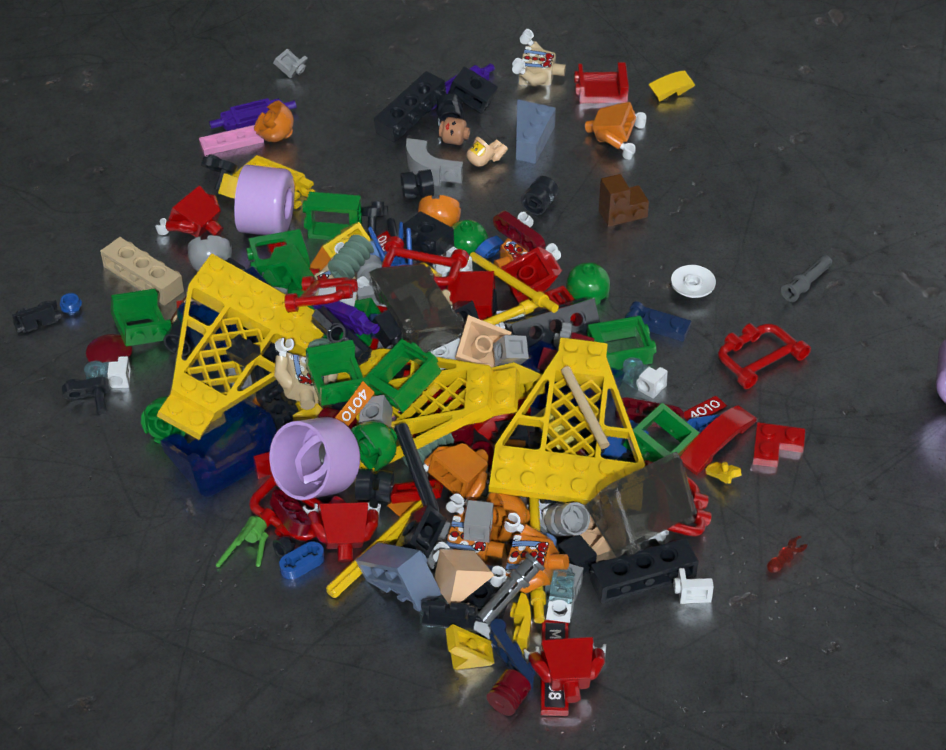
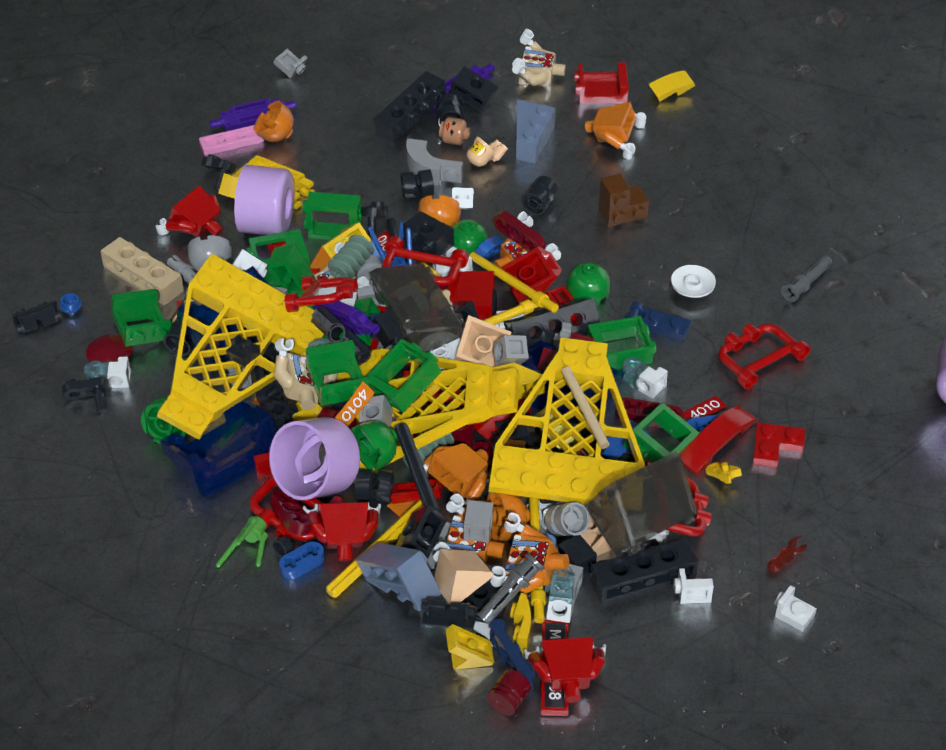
none -> light grey pin [167,255,197,284]
none -> white bracket [232,249,267,280]
none -> white bracket [452,188,474,210]
none -> white bracket [775,585,817,632]

